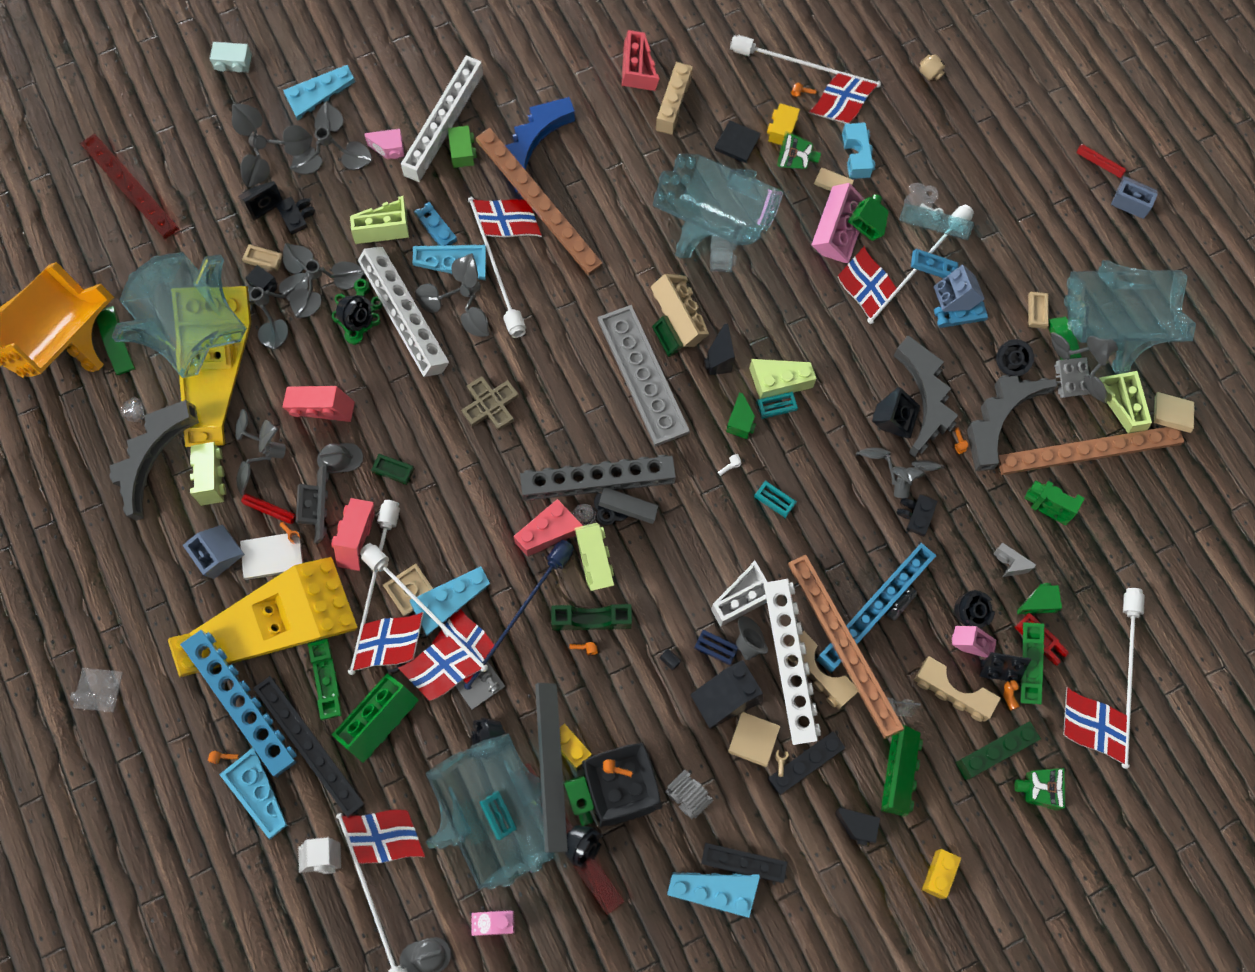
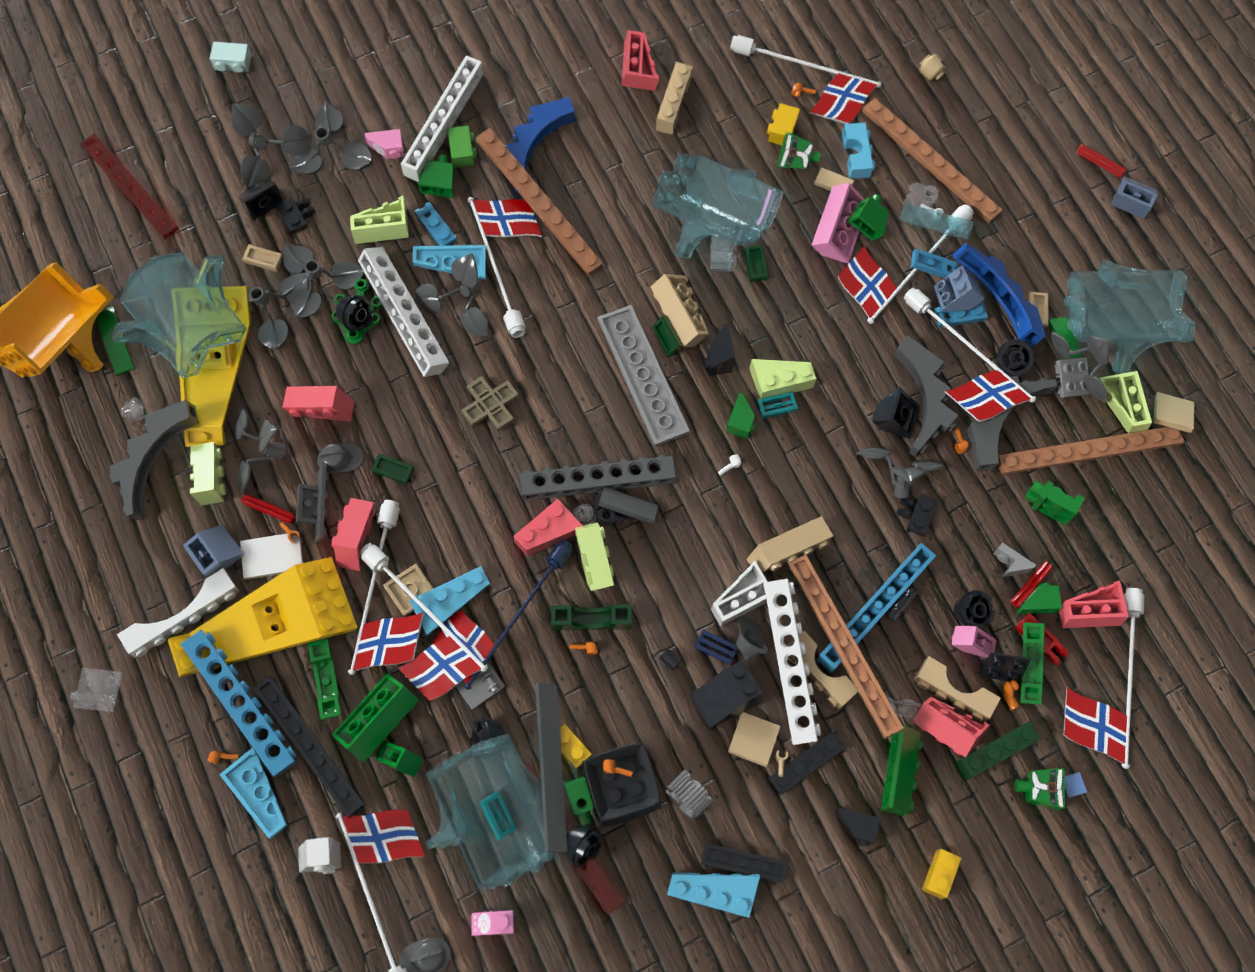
black brick [245,265,278,293] -> none
medium azure wing [283,65,355,121] -> none
black tile [715,120,761,163] -> none
teal tile [754,480,797,518] -> none
none -> white arch [117,568,240,658]
none -> green slope [375,741,423,778]
none -> green torso [418,155,455,198]
none -> dark green tile [744,245,768,282]
none -> tan wedge [746,516,833,572]
none -> nougat plate [862,98,1002,223]
none -> flag [904,288,1036,422]
none -> coral wedge [913,697,990,757]
none -> blue arch [953,243,1046,348]
none -> red axle [1010,562,1053,609]
none -> coral wedge [1059,580,1129,628]
none -> medium blue tile [1065,772,1087,799]

